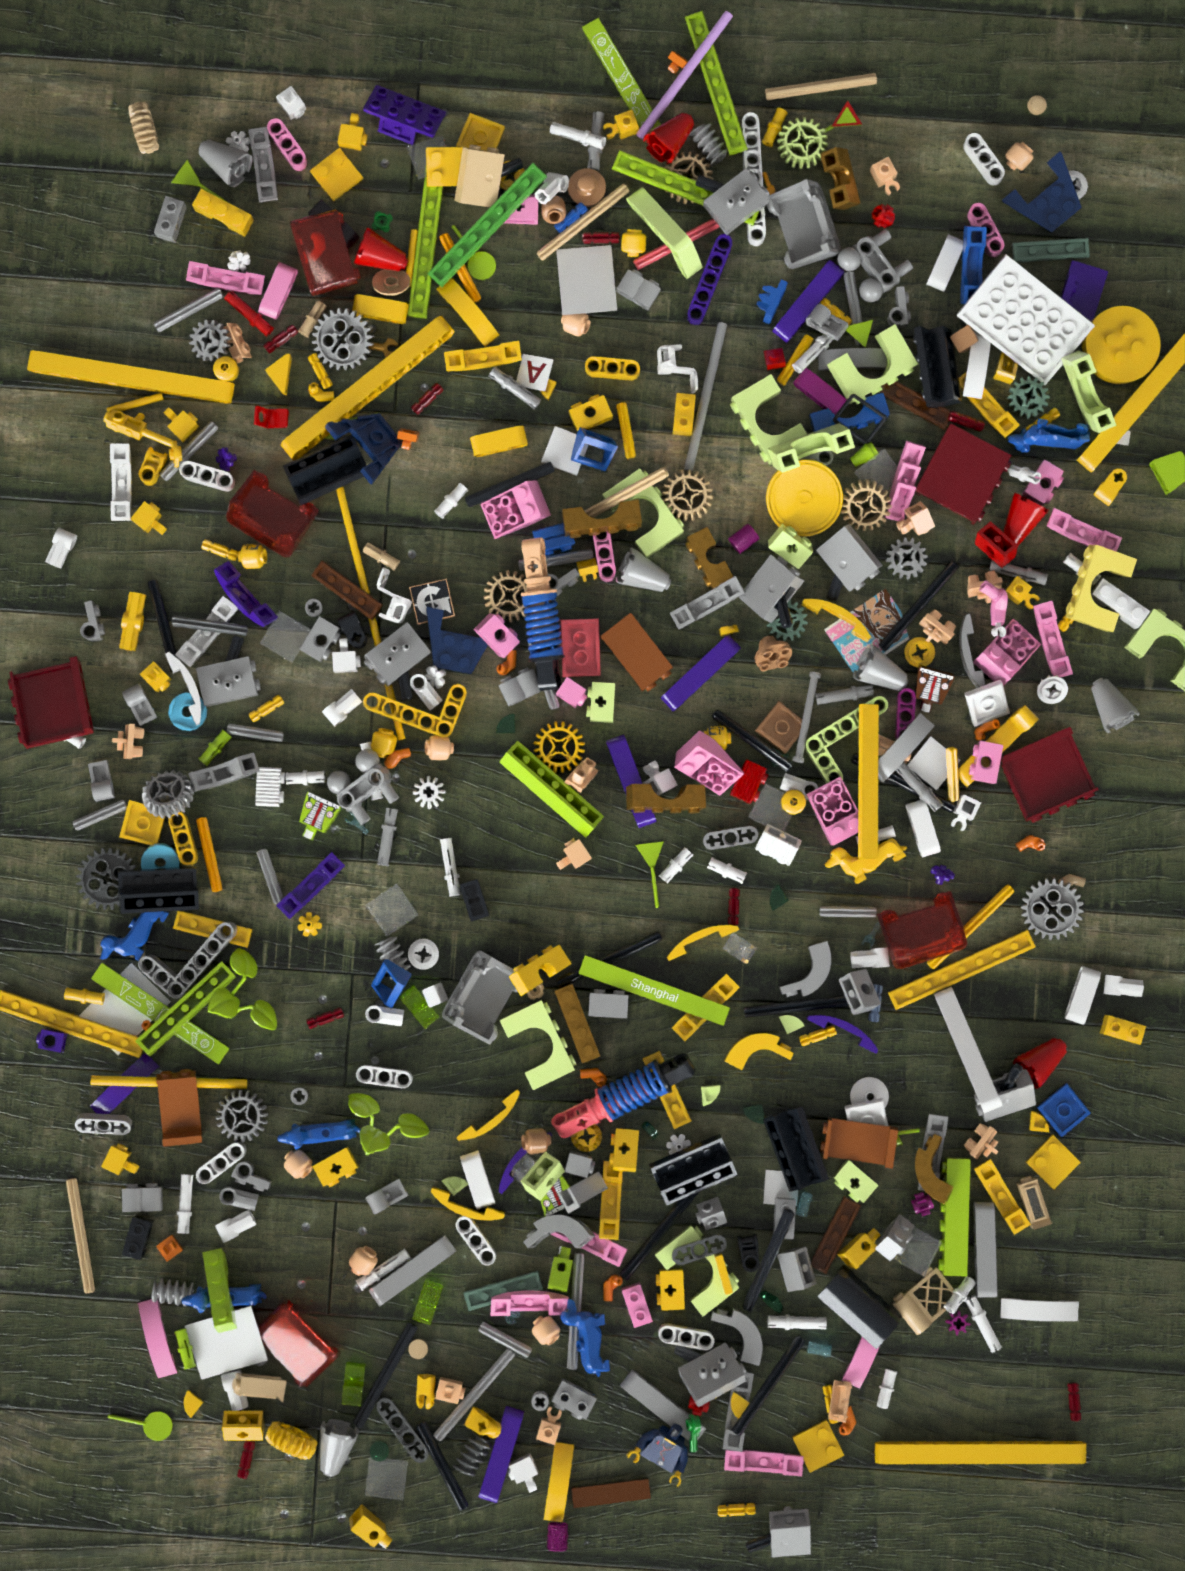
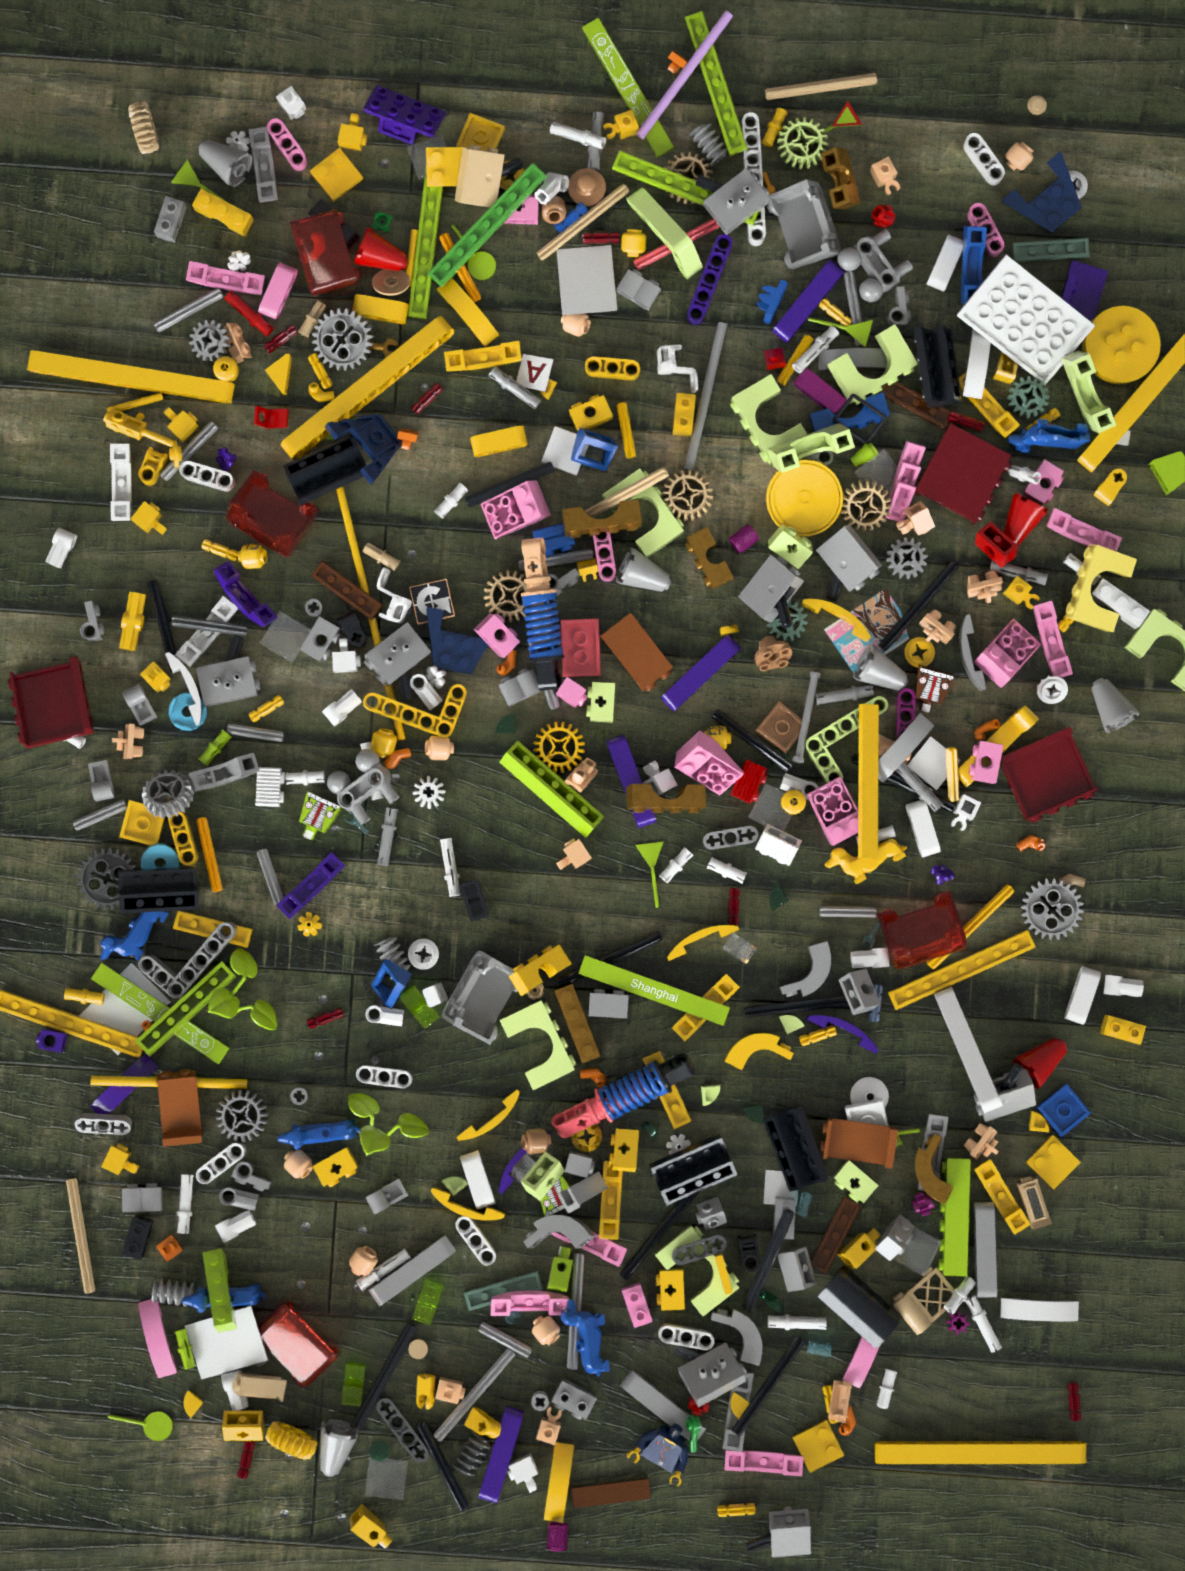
clear piece [365,884,418,937] -> none
orange arm [603,1274,623,1301] -> none
red cone [643,113,694,165] -> none
light grey slope [670,576,745,630] -> none
light grey plate [806,304,849,341] -> none
medium nougat panel [950,325,978,353] -> none
white plate [964,680,1010,727] -> none
bright pink arm [979,580,1008,637] -> none

